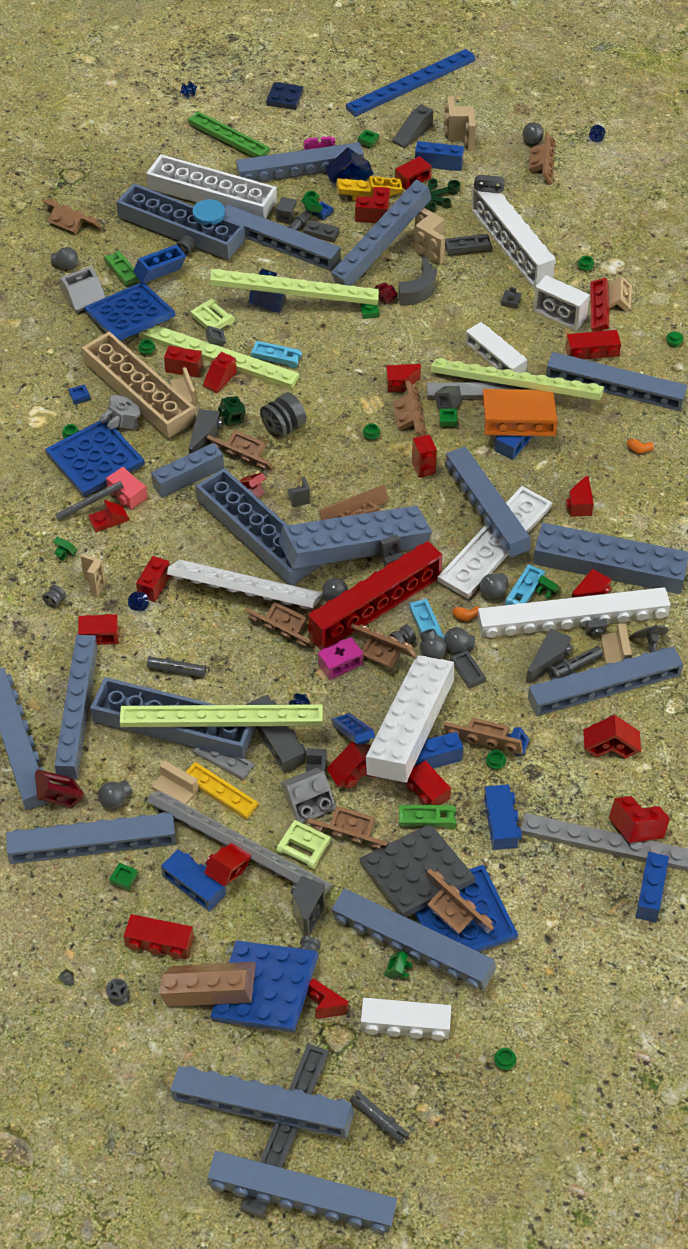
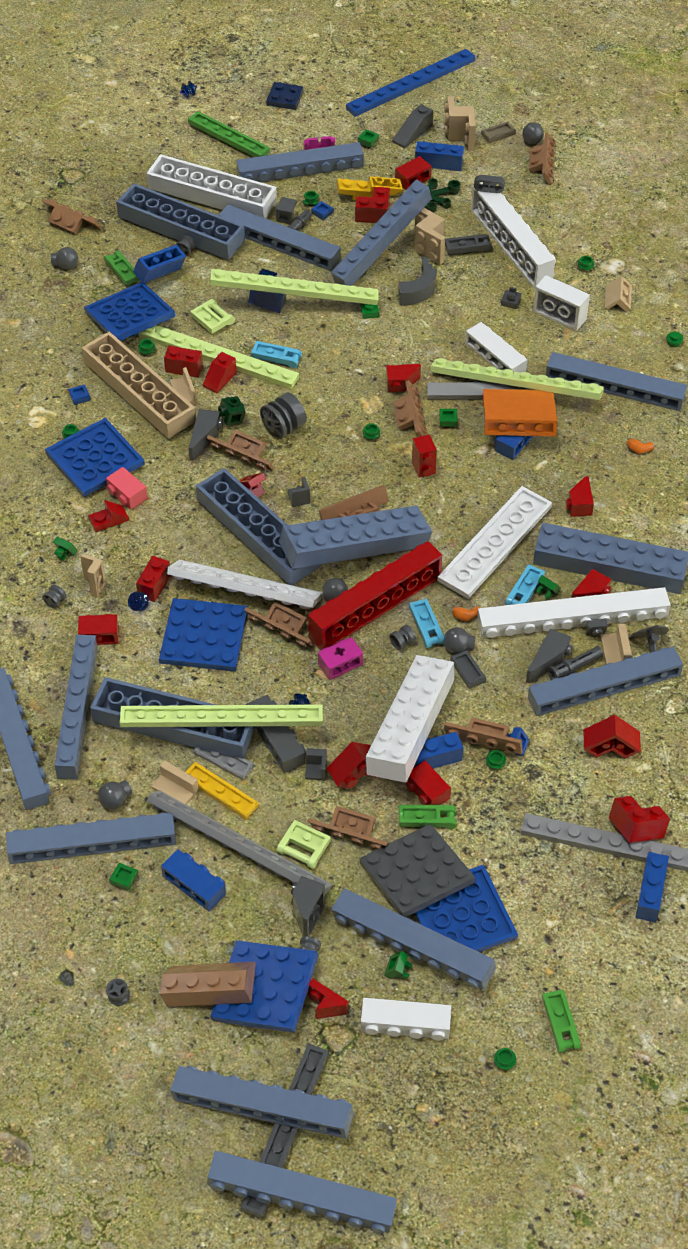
dark red tile [35,769,84,808] -> none
dark grey bar [55,481,124,521] -> none
light grey slope [60,267,106,313] -> none
light grey hinge [99,395,140,430] -> none
red brick [123,914,194,959] -> none
dark grey pin [147,656,207,678] -> none
sand blue brick [151,443,224,498] -> none
dark azure tile [192,199,225,225] -> none
red brick [204,842,252,887] -> none
dark grey plate [205,326,226,346] -> none
light grey slope [280,768,336,823] -> none
green plate [301,195,323,213] -> none
dark grey plate [303,220,340,243] -> none
clear blue brick [326,147,373,184] -> none
blue plate [331,713,375,744] -> none
dark grey pin [349,1090,410,1145] -> none
medium nougat bracket [350,623,418,669] -> none
dark red piece [375,282,398,305] -> none
dark grey slope [380,534,402,567] -> none
dark grey piece [419,629,447,659] -> none
medium nougat bracket [425,869,494,935] -> none
dark grey panel [435,386,462,410] -> none
sand blue brick [445,446,531,557] -> none
dark grey piece [480,573,508,599] -> none
blue brick [484,784,522,850] -> none
red brick [565,330,621,359] -> none
clear blue wheel [589,125,606,142] -> none
red plate [590,277,609,332] -> none
none -> blue plate [159,598,248,672]
none -> dark tan tile [481,121,516,143]
none -> bright green plate [542,989,581,1053]

